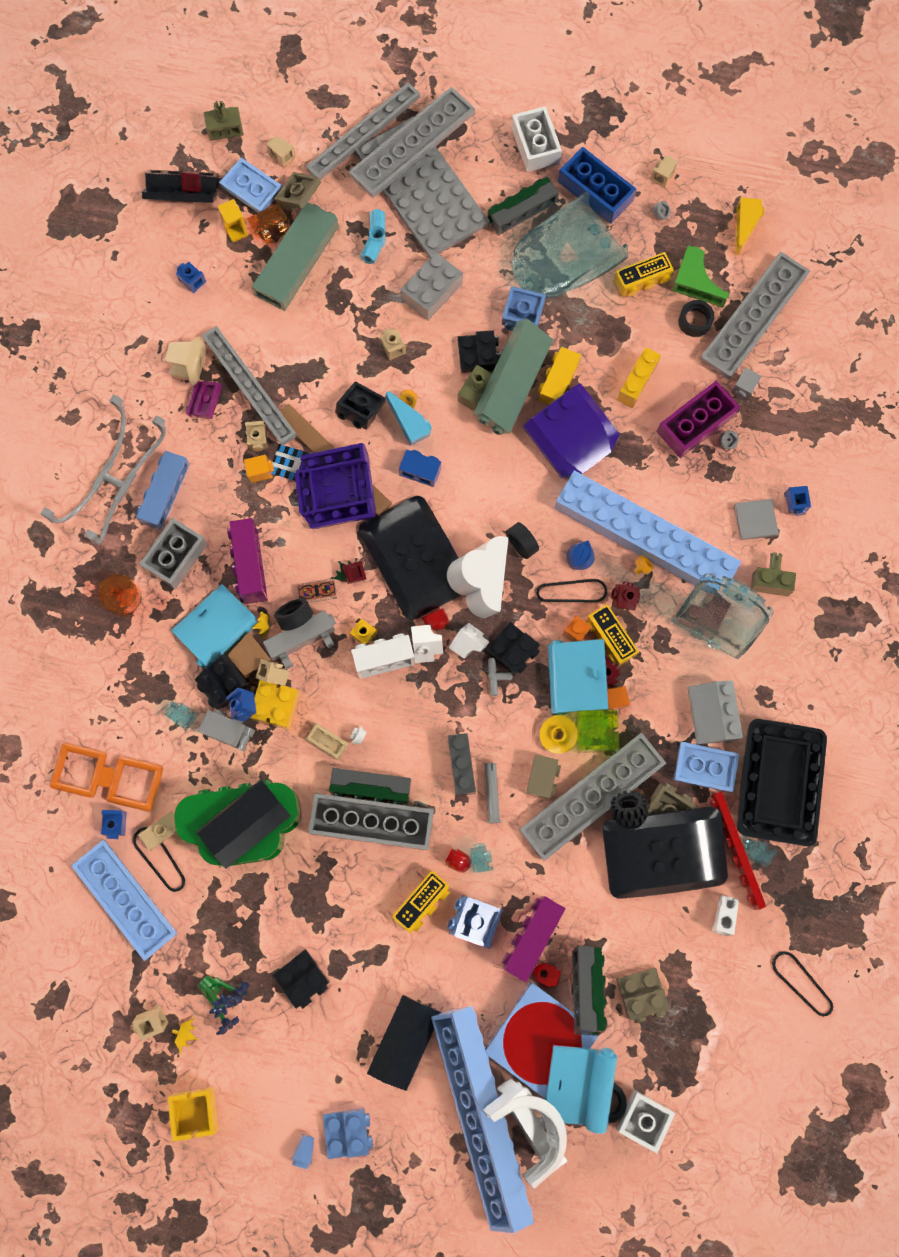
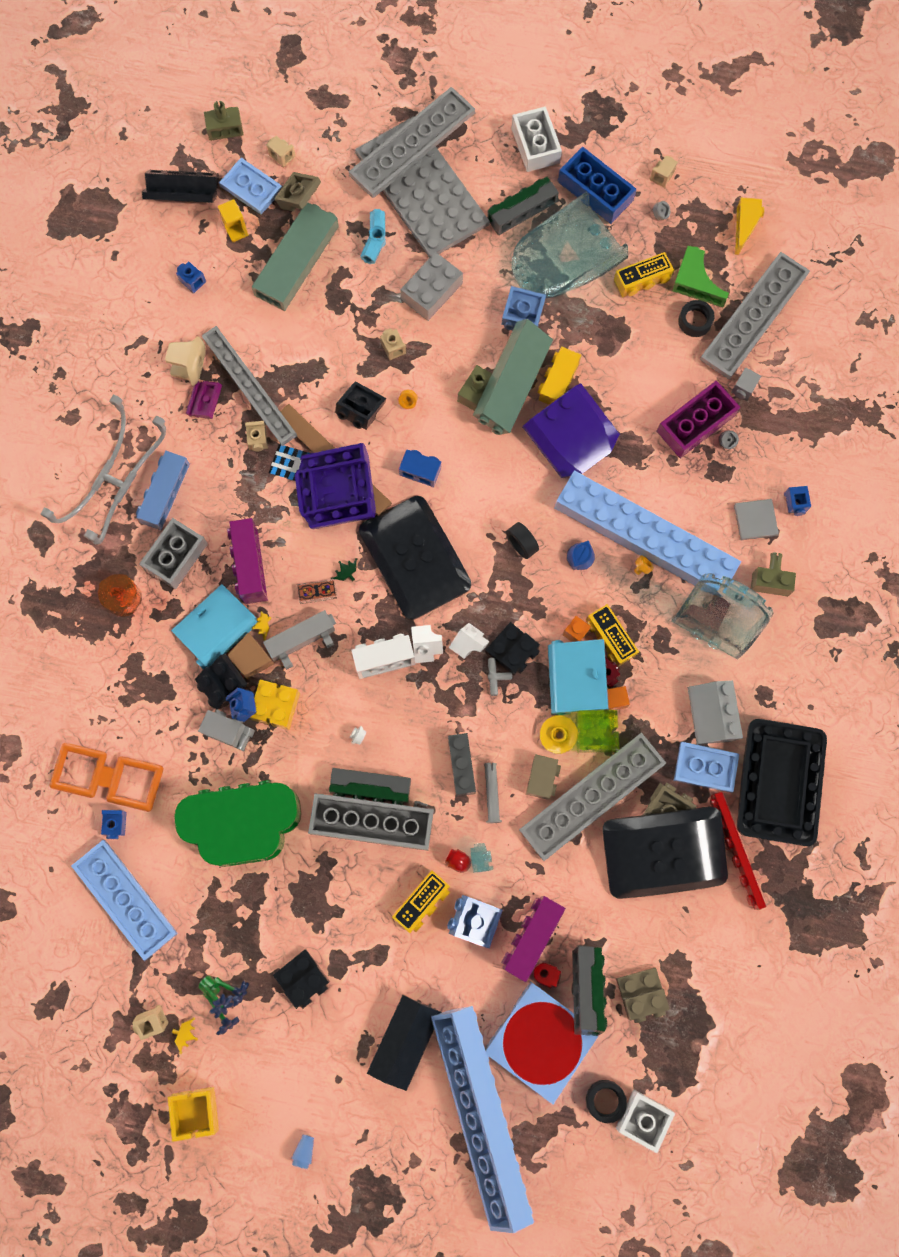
black piece [133,827,185,892] -> none
tan plate [138,811,177,852] -> none
clear light blue brick [164,701,199,731] -> none
dark red tile [181,171,201,192] -> none
black slope [196,779,291,869] -> none
light orange brick [244,455,275,483] -> none
clear orange plate [247,203,288,245] -> none
tan brick [256,659,289,686] -> none
black tyre [274,598,313,631] -> none
light grey plate [306,82,420,180] -> none
tan plate [306,723,349,761] -> none
medium blue plate [323,1108,373,1159] -> none
dark red tile [342,561,366,585] -> none
yellow plate [350,618,377,645] -> none
medium azure slope [385,391,432,446] -> none
red piece [422,608,450,631] -> none
white brick [447,536,508,618] -> none
black plate [458,330,500,373] -> none
white piece [483,1078,567,1189] -> none
black piece [536,579,607,602] -> none
medium azure door [543,1045,618,1134] -> none
black tyre [610,790,648,827] -> none
dark red brick [611,581,641,611] -> none
yellow brick [617,347,662,408] -> none
white leg [712,895,738,937] -> none
clear light blue brick [743,838,778,868] -> none
black piece [772,951,833,1017] -> none

